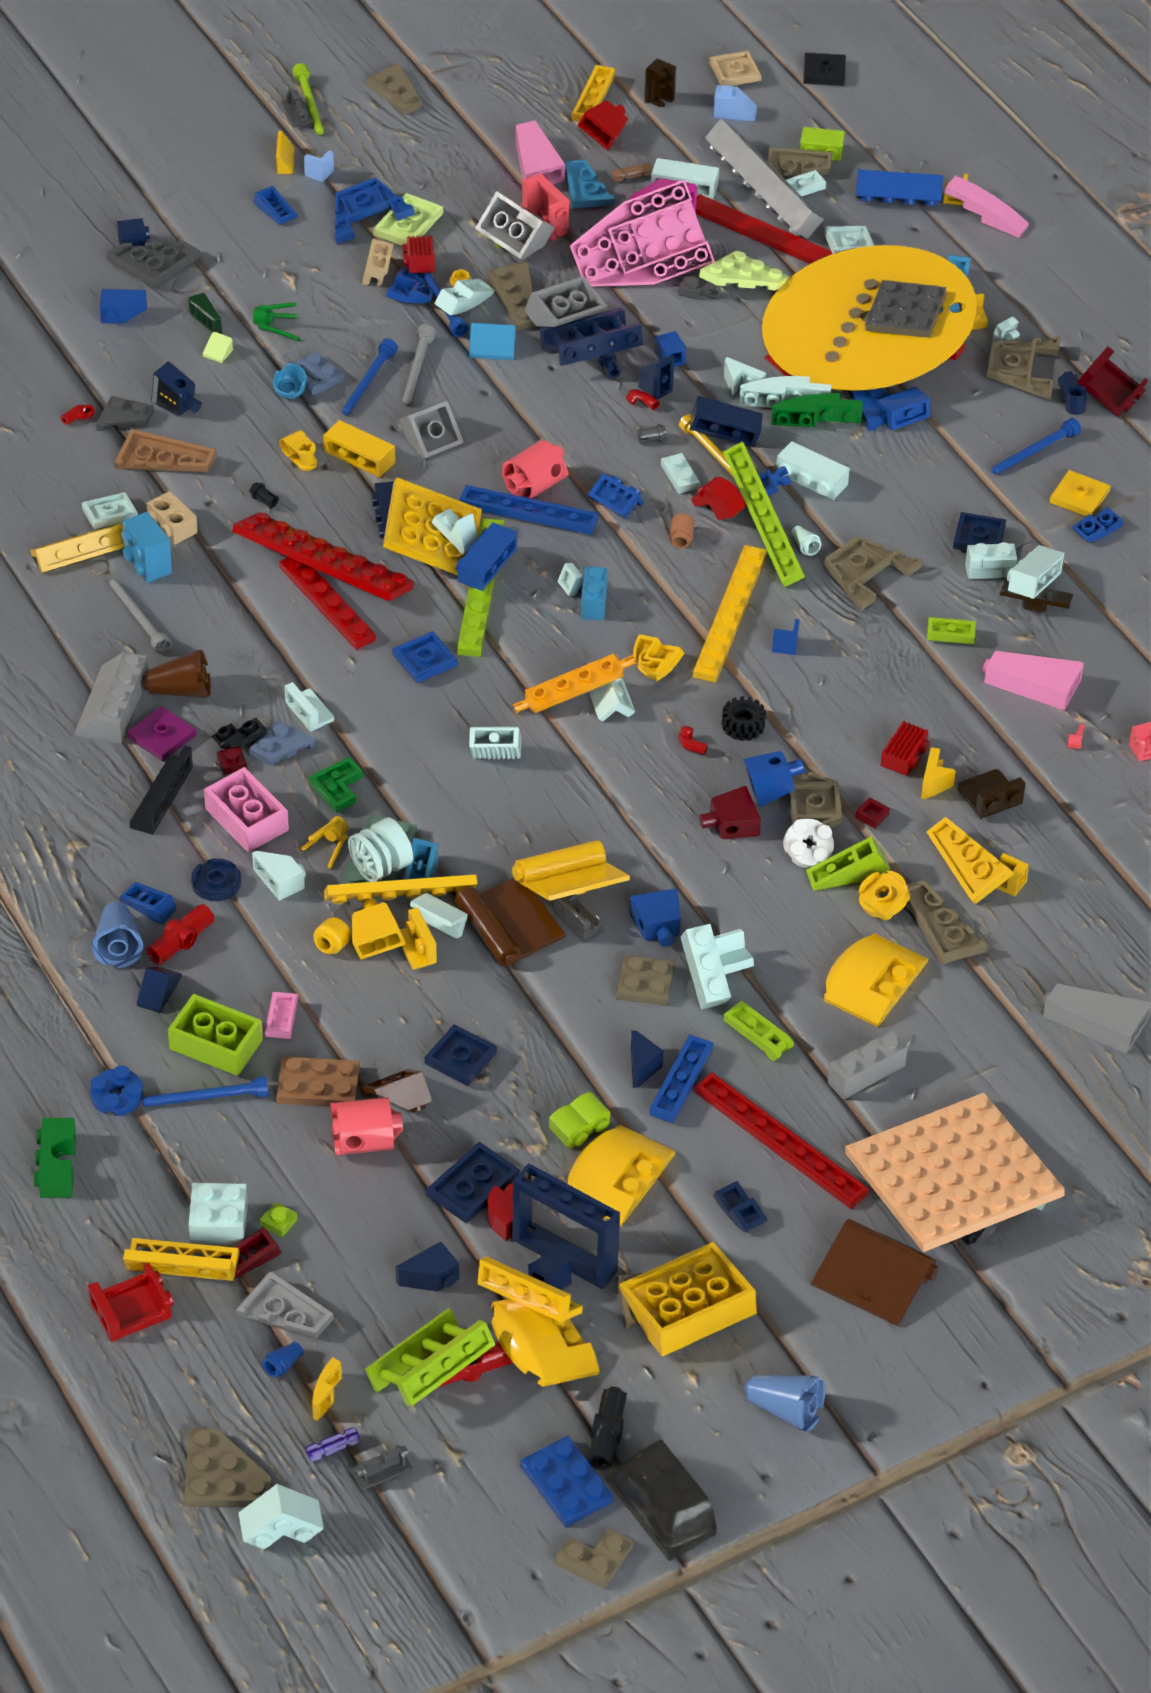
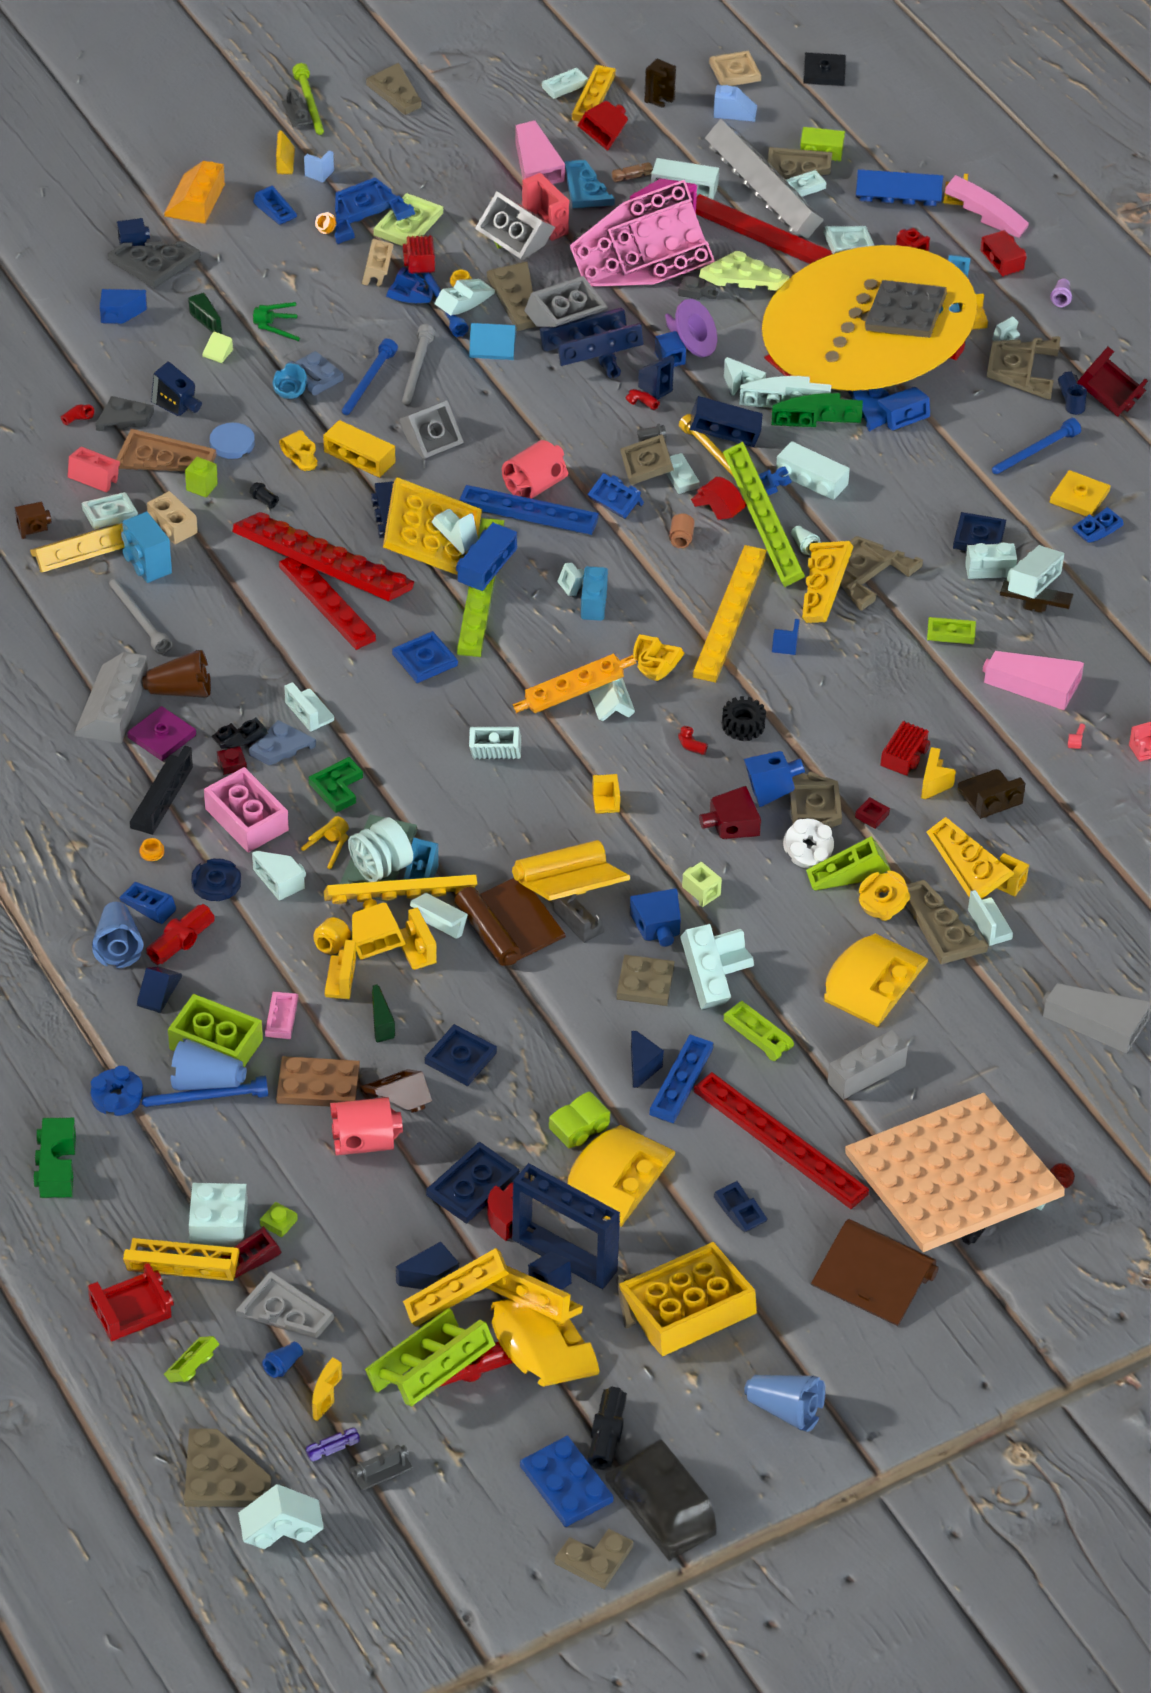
none -> reddish brown brick [15,501,52,539]
none -> coral hinge [68,447,120,493]
none -> light orange plate [139,838,165,861]
none -> light orange slope [164,161,225,224]
none -> lime plate [164,1336,219,1382]
none -> medium blue cone [171,1038,247,1091]
none -> lime brick [185,457,218,498]
none -> medium blue tile [210,423,255,459]
none -> light orange plate [315,212,336,234]
none -> yellow bracket [325,940,356,999]
none -> dark green slope [372,984,395,1043]
none -> yellow plate [403,1248,509,1327]
none -> light aqua plate [542,68,588,99]
none -> yellow panel [592,774,620,814]
none -> dark tan plate [620,434,674,485]
none -> medium lavender piece [665,299,717,358]
none -> yellowish green brick [682,862,722,907]
none -> yellow wing [802,541,854,623]
none -> red brick [896,228,930,252]
none -> light aqua panel [968,890,1013,946]
none -> red brick [980,230,1027,277]
none -> lavender cone [1050,279,1072,307]
none -> clear red plate [1050,1163,1075,1189]

